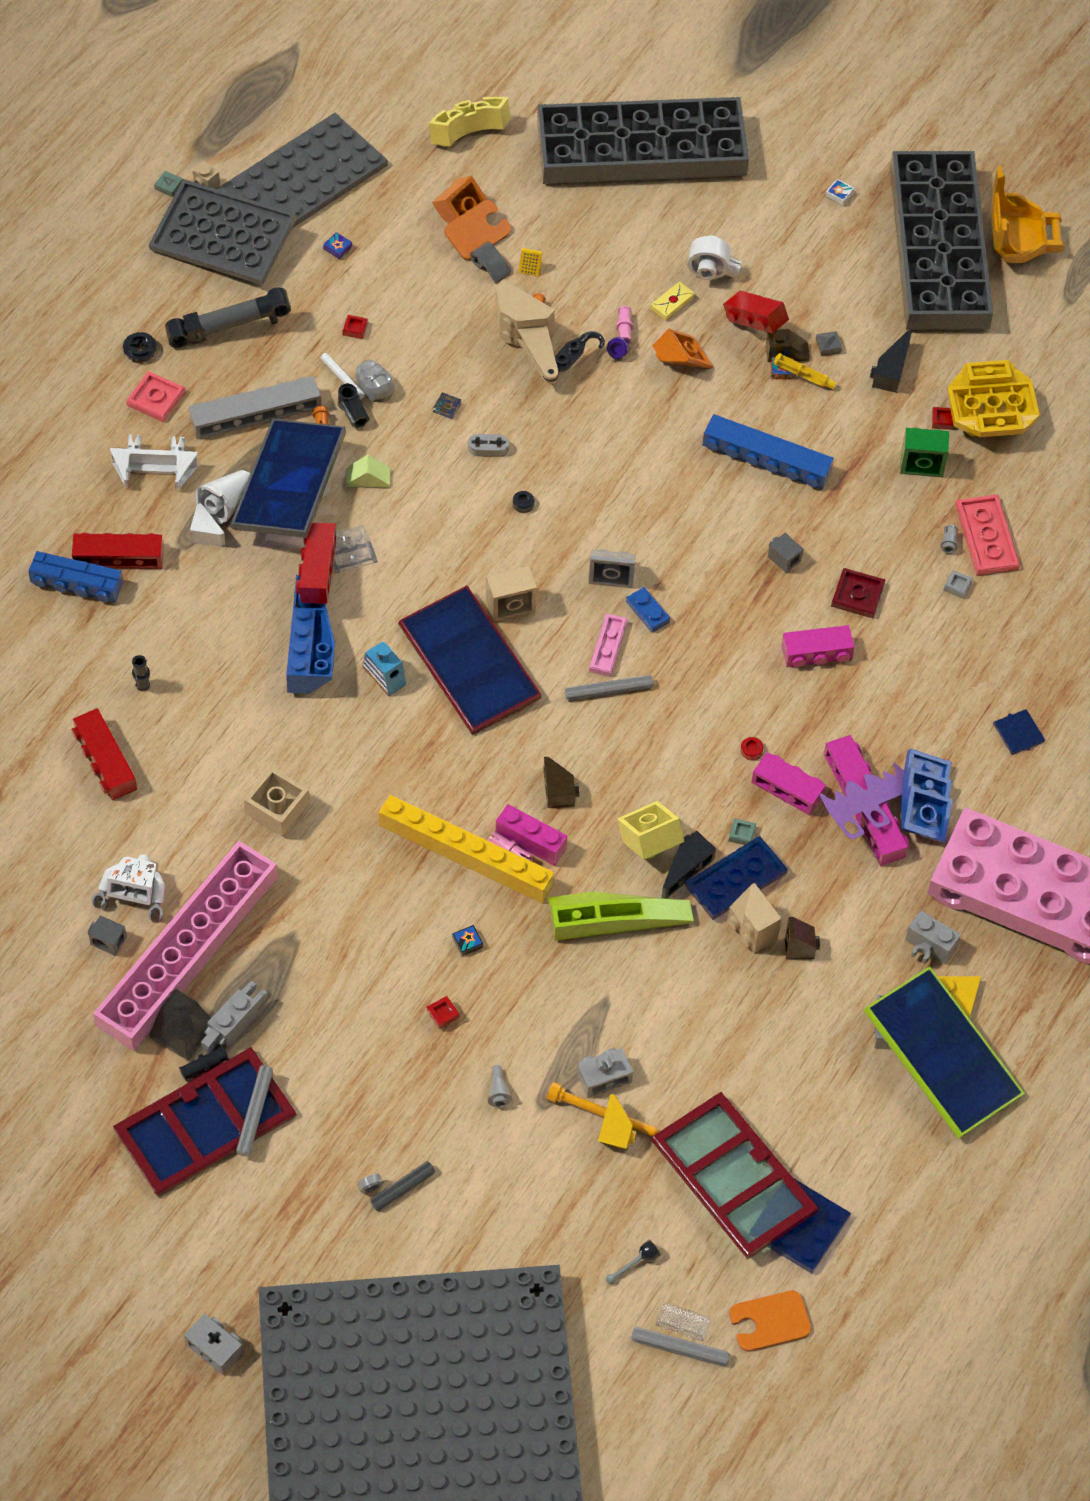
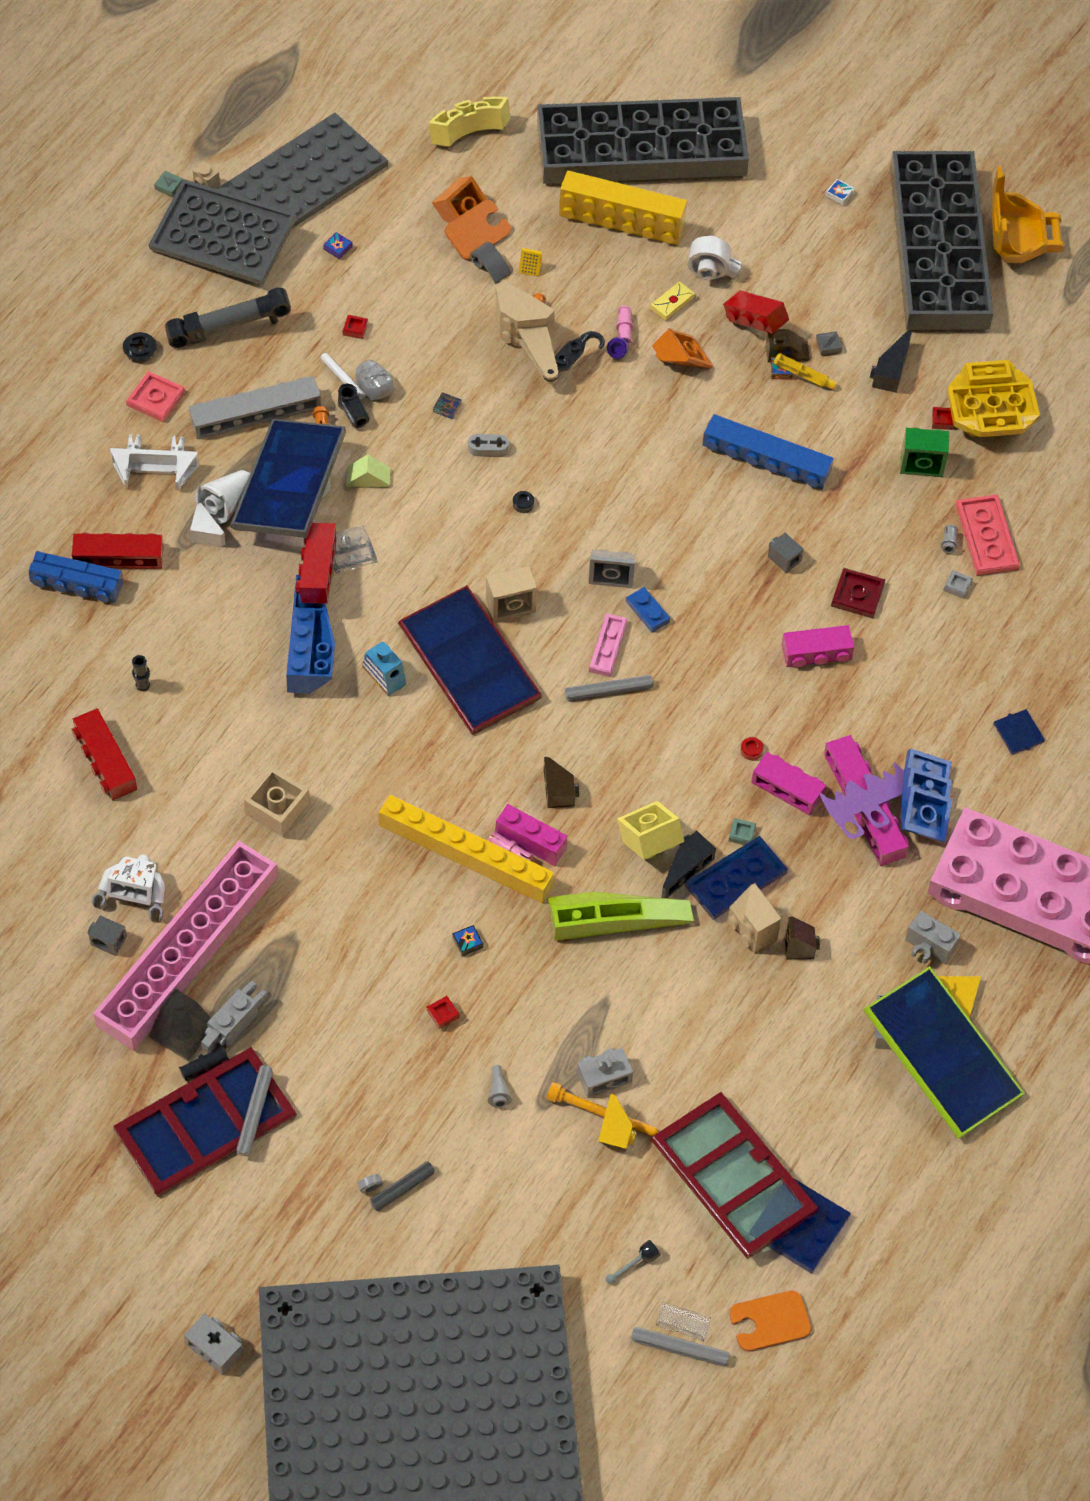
none -> yellow brick [559,170,687,245]

